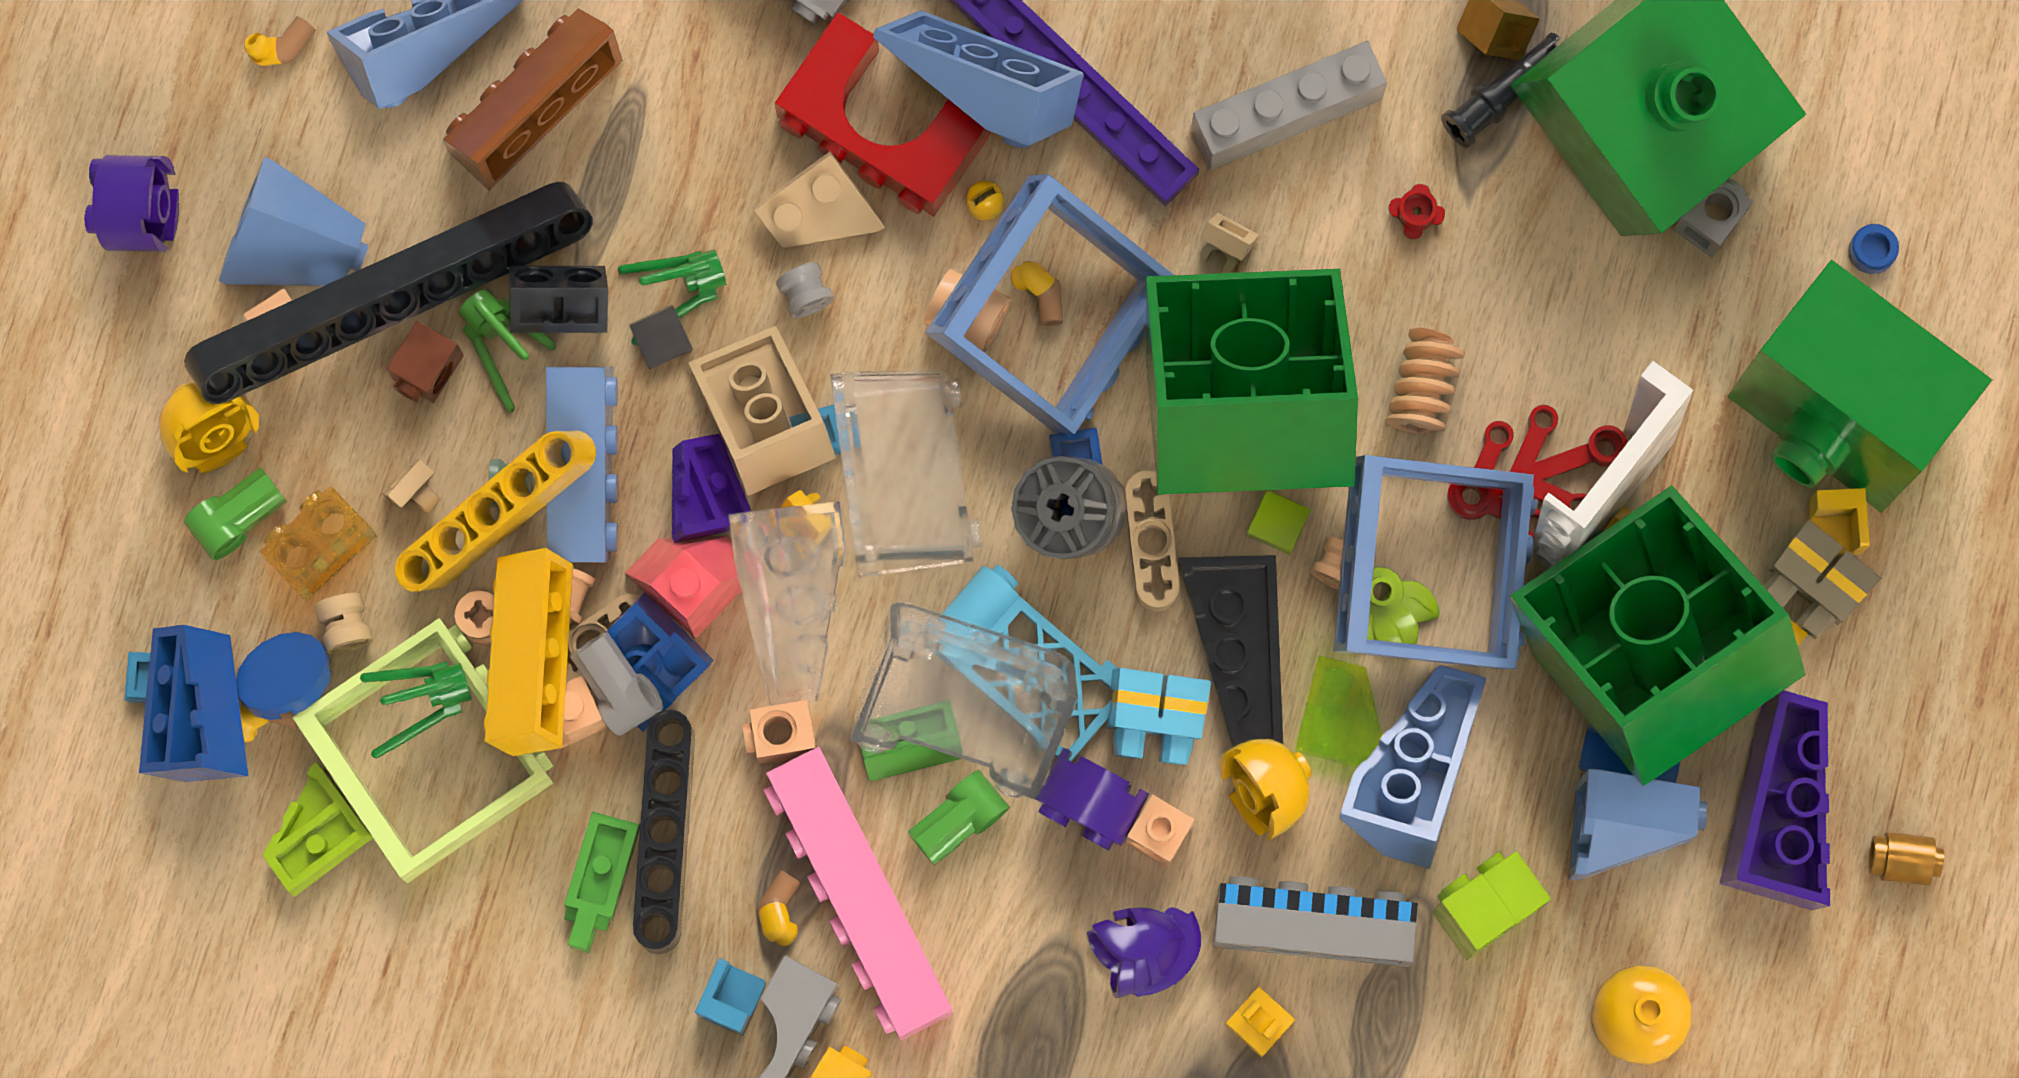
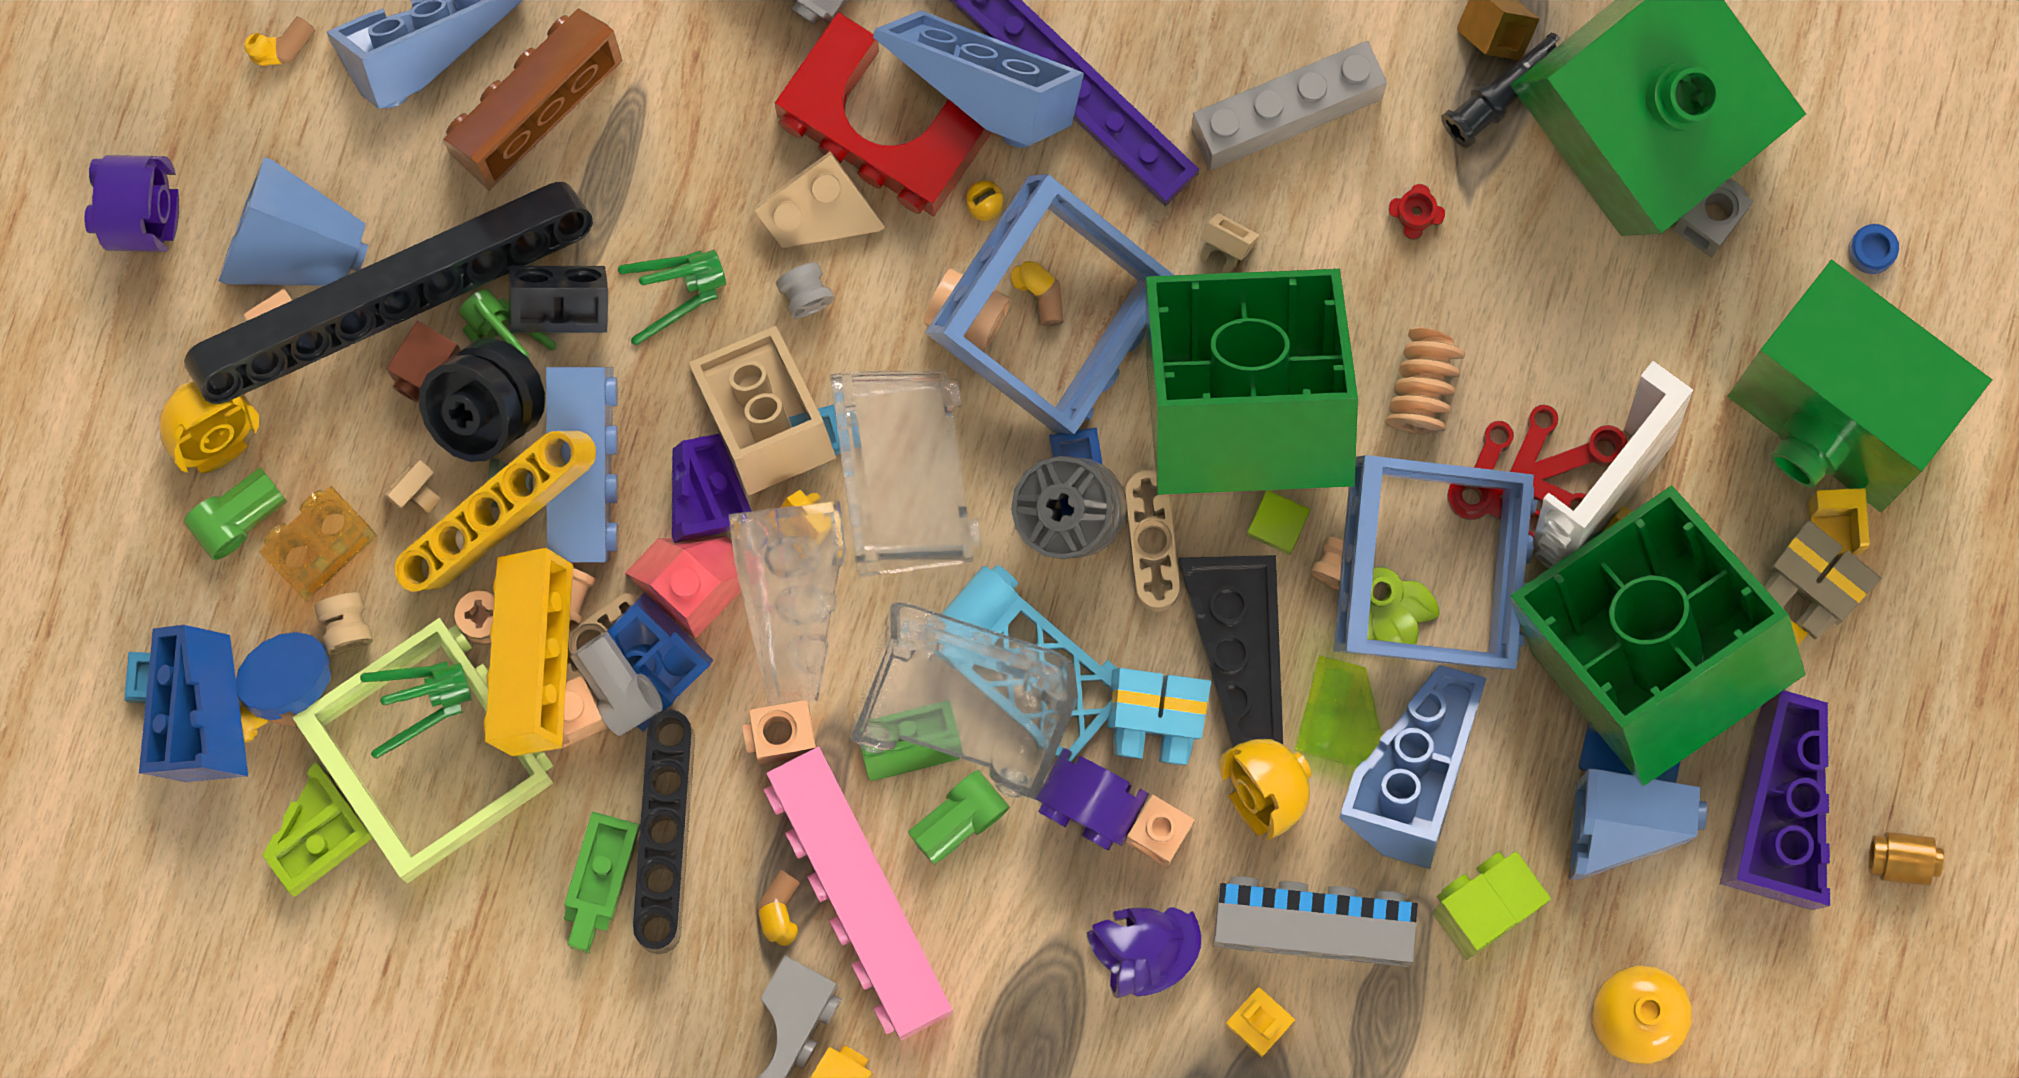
black tile [629,305,693,369] -> none
dark azure panel [695,958,766,1036] -> none
none -> black wheel [419,338,545,462]

